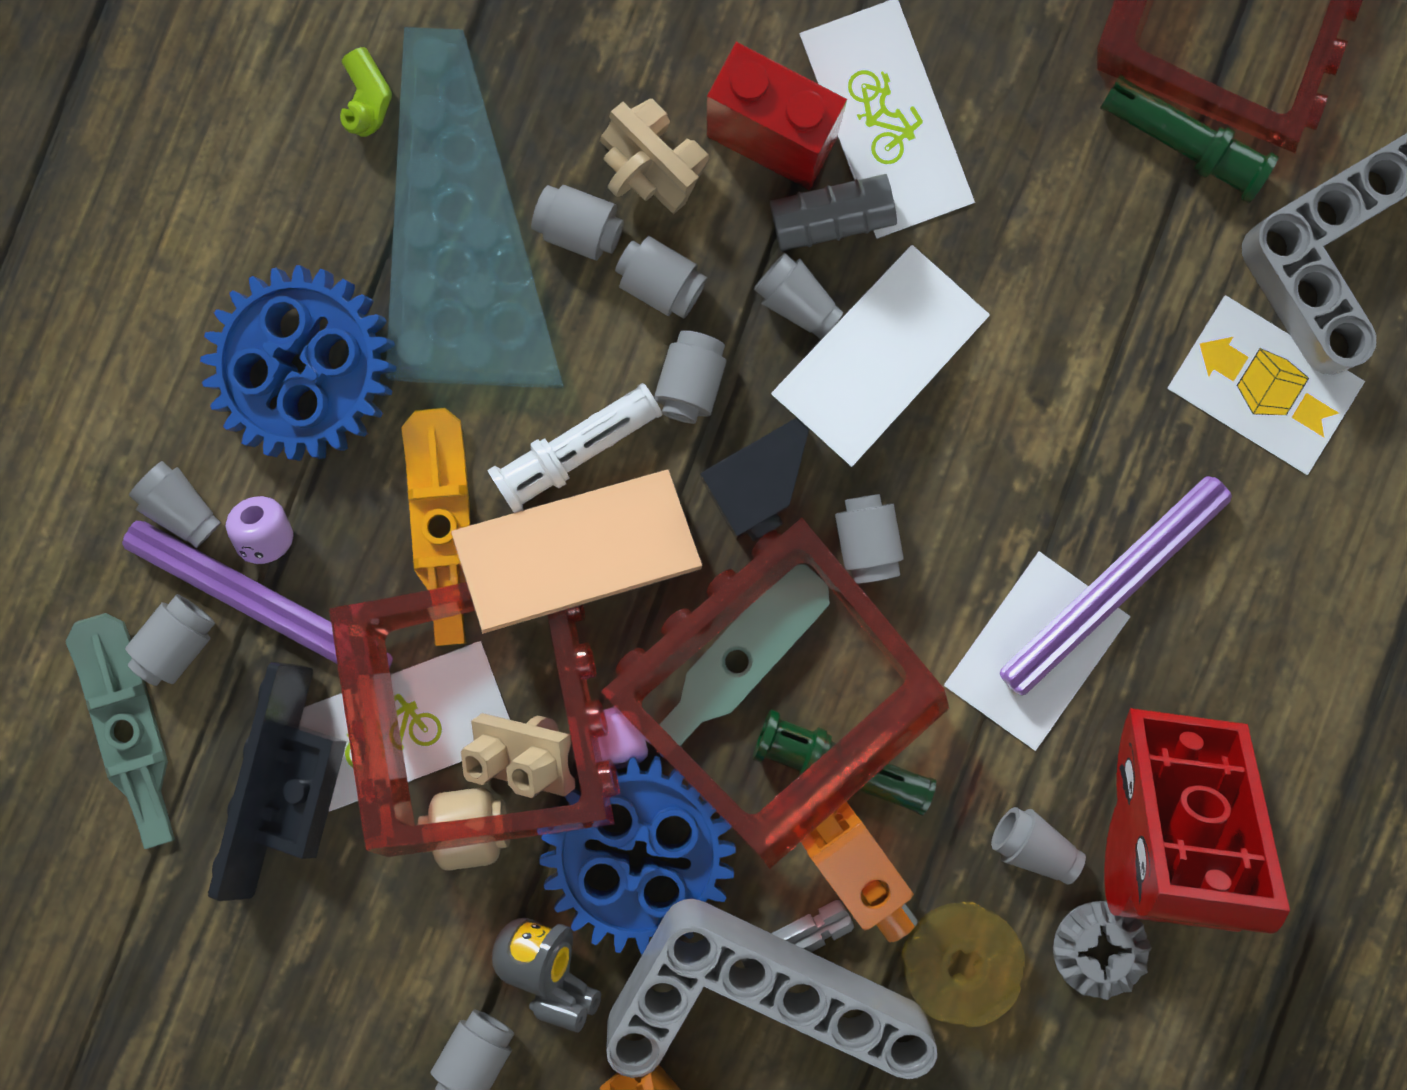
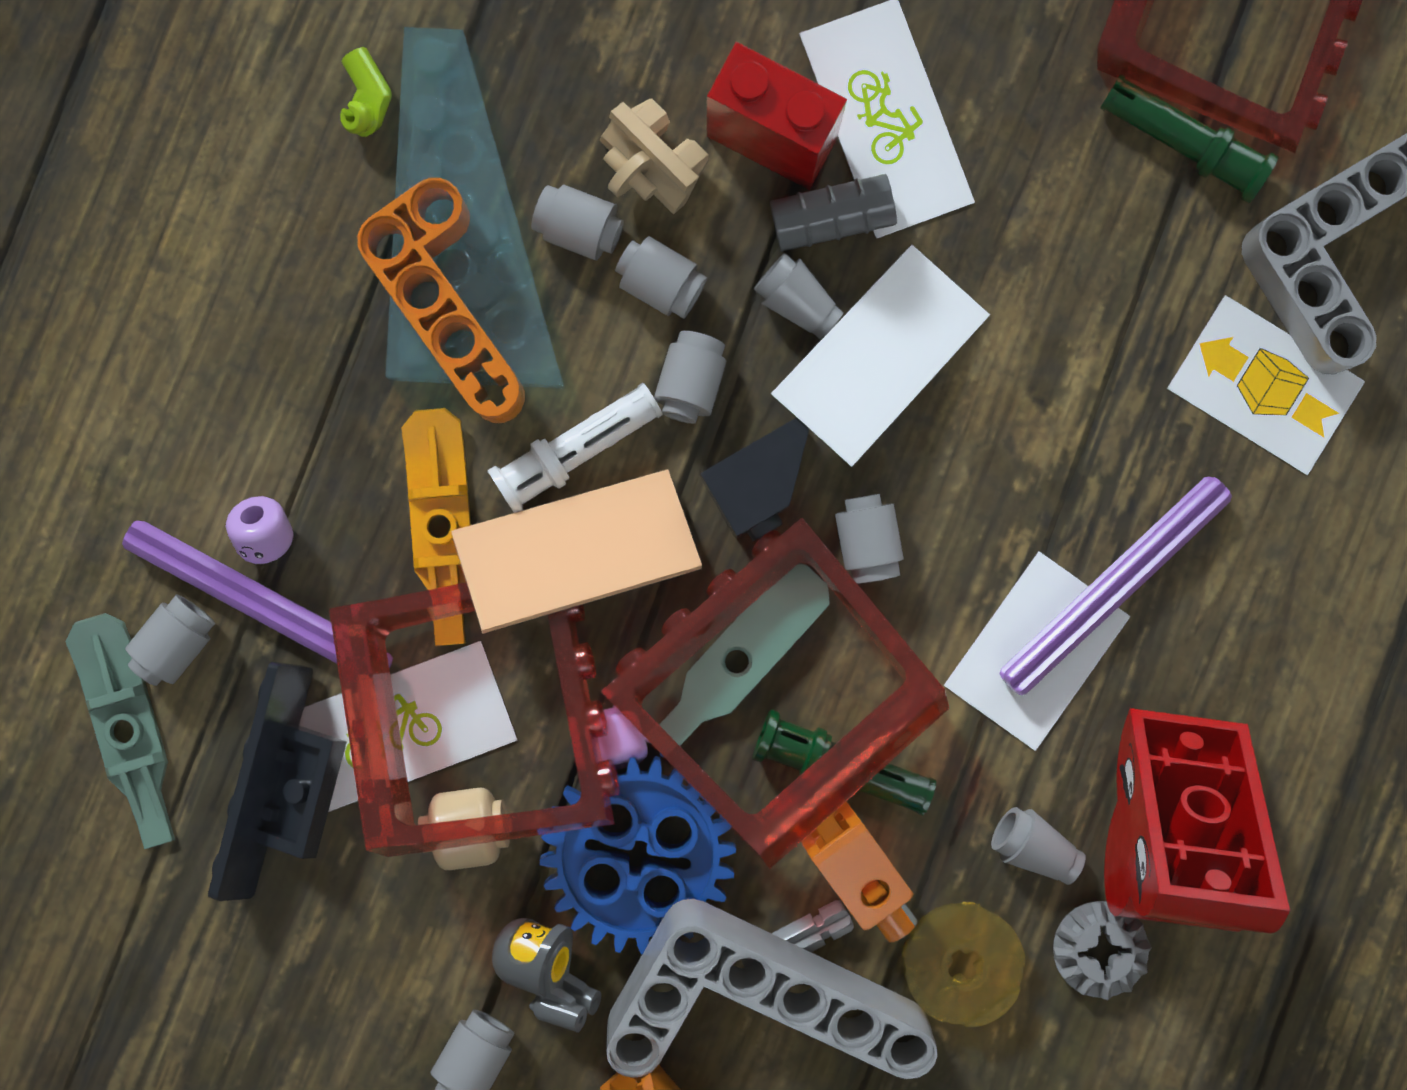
light grey cone [129,461,221,548] -> none
blue gear [200,265,397,461] -> none
tan hips [461,713,575,798] -> none
none -> orange beam [357,178,525,423]

